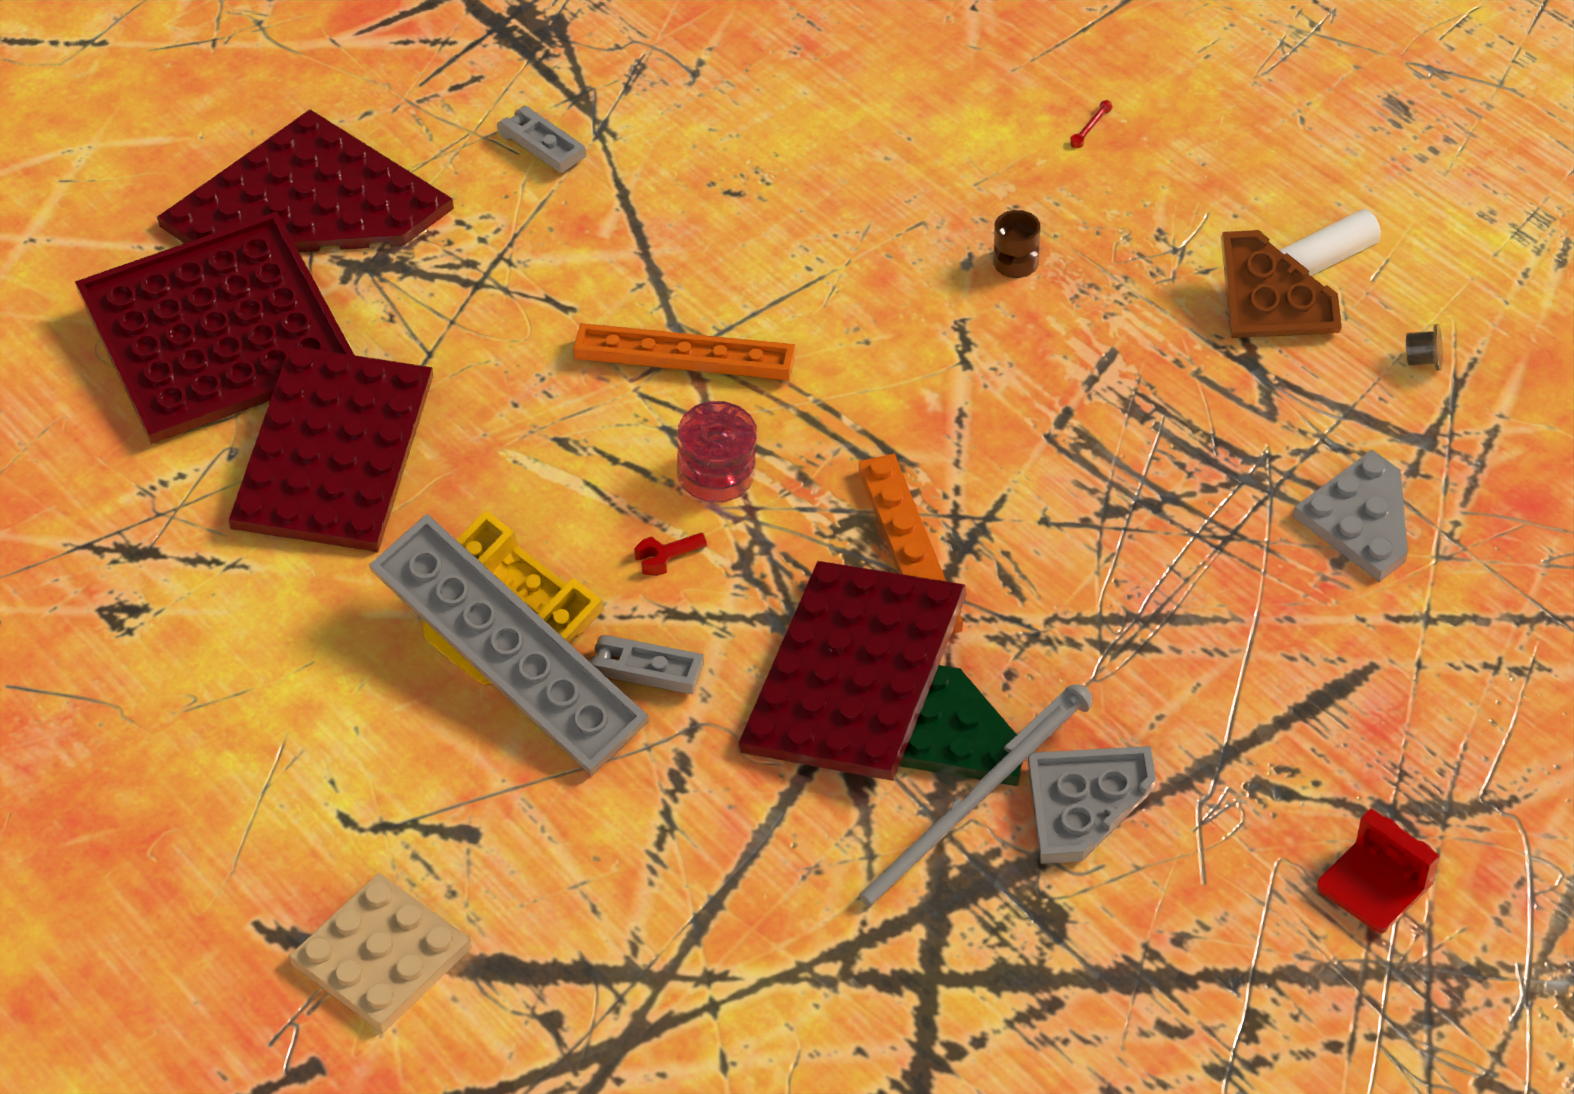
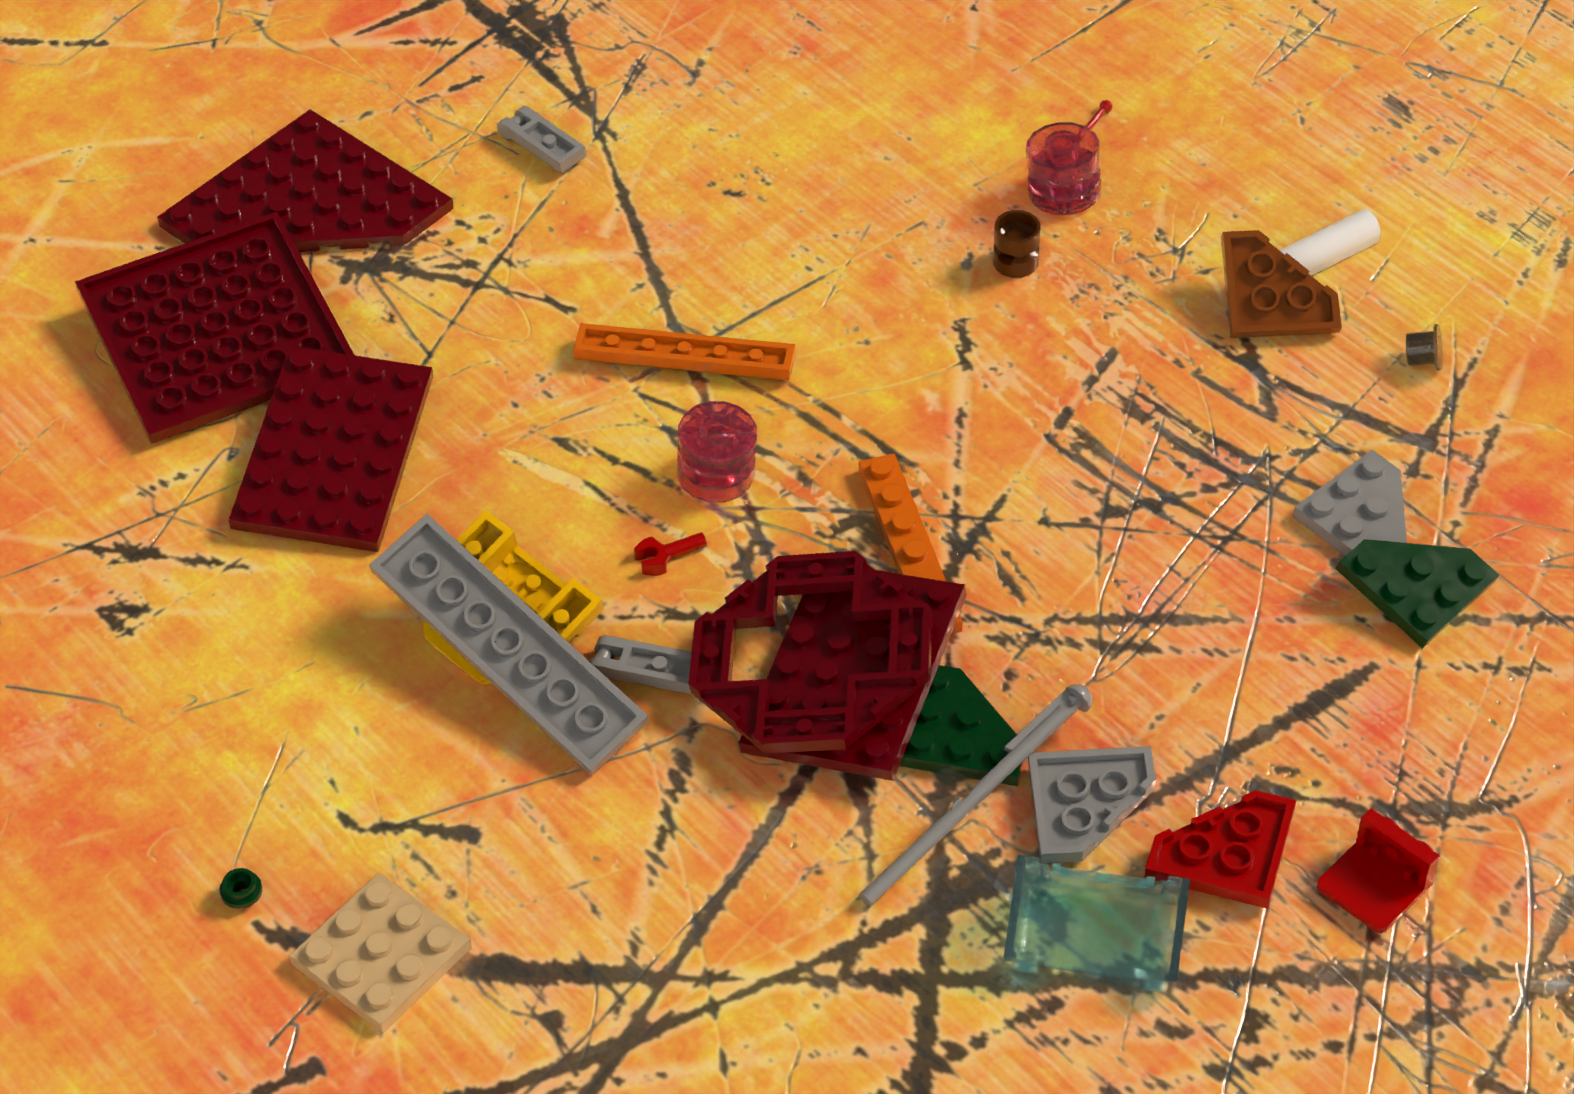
none -> dark green plate [220,868,263,909]
none -> dark red plate [688,551,933,754]
none -> clear light blue windscreen [1004,855,1190,993]
none -> clear pink wheel [1026,122,1101,215]
none -> red plate [1144,790,1297,909]
none -> dark green plate [1335,539,1499,649]

